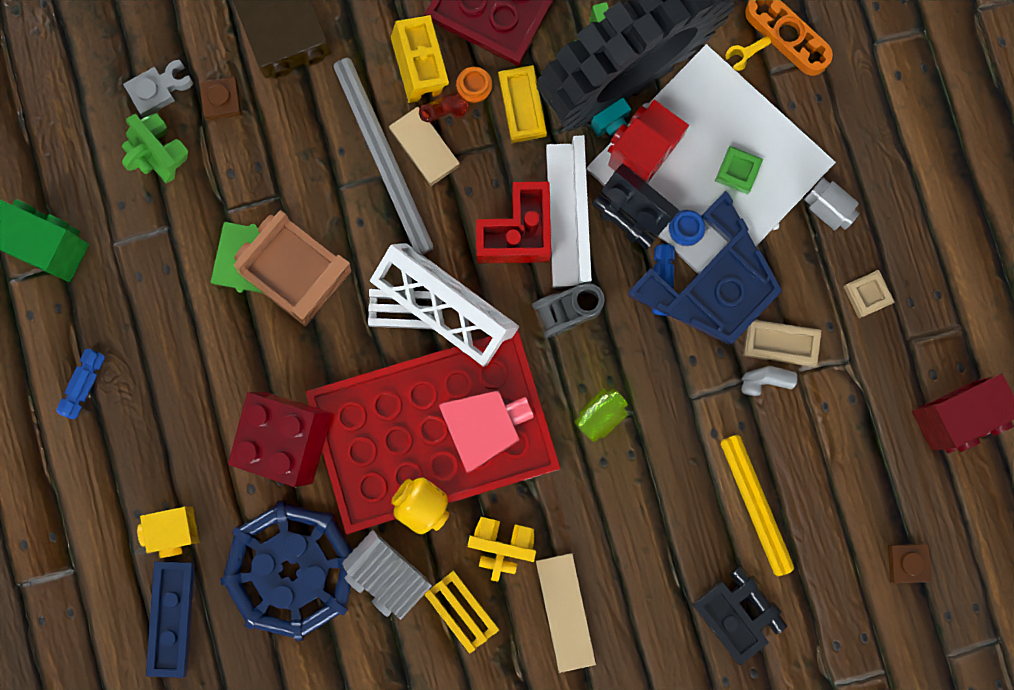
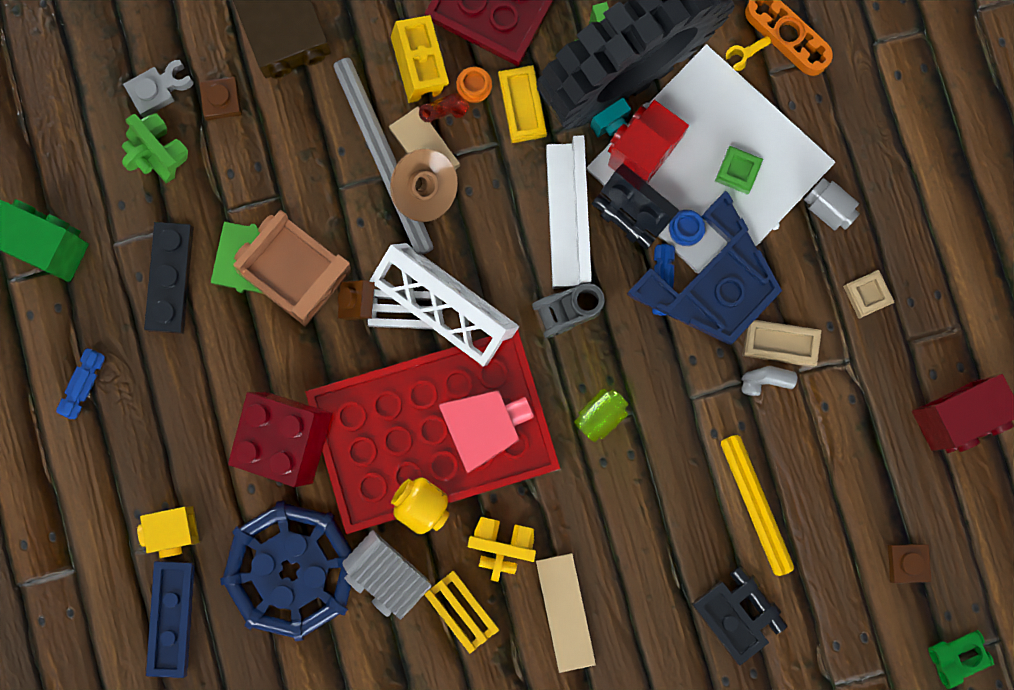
red brick [476,182,551,264] -> none
none -> black plate [144,222,194,334]
none -> reddish brown plate [338,280,375,320]
none -> medium nougat dish [390,148,458,222]
none -> green piece [928,630,994,689]

